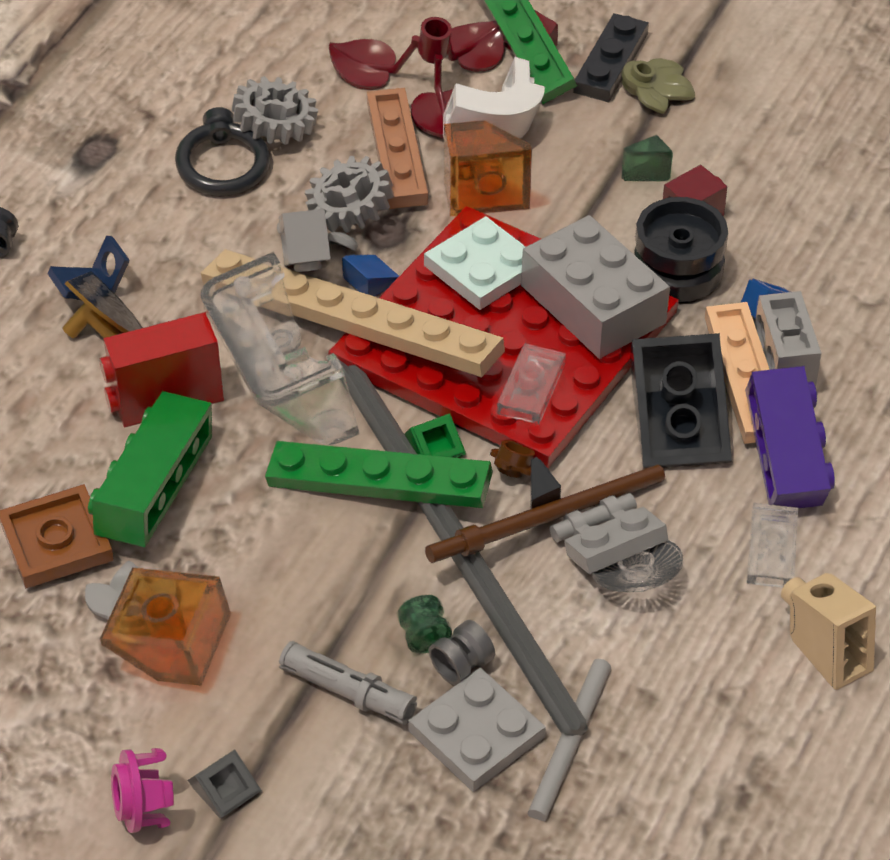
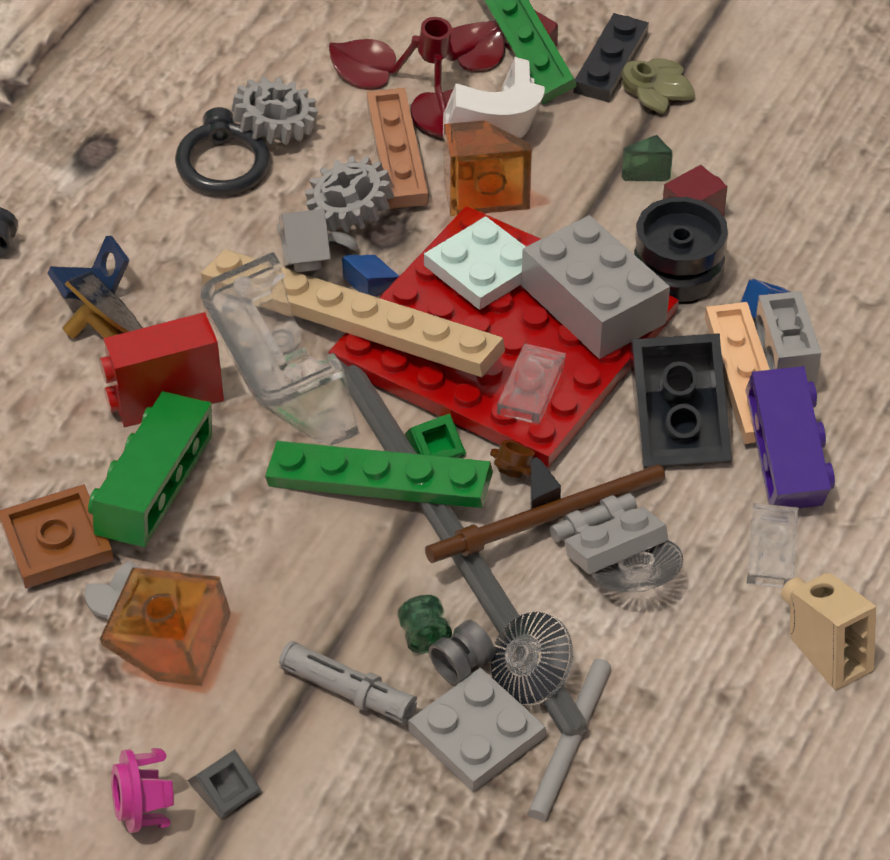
none -> dish [490,611,573,706]

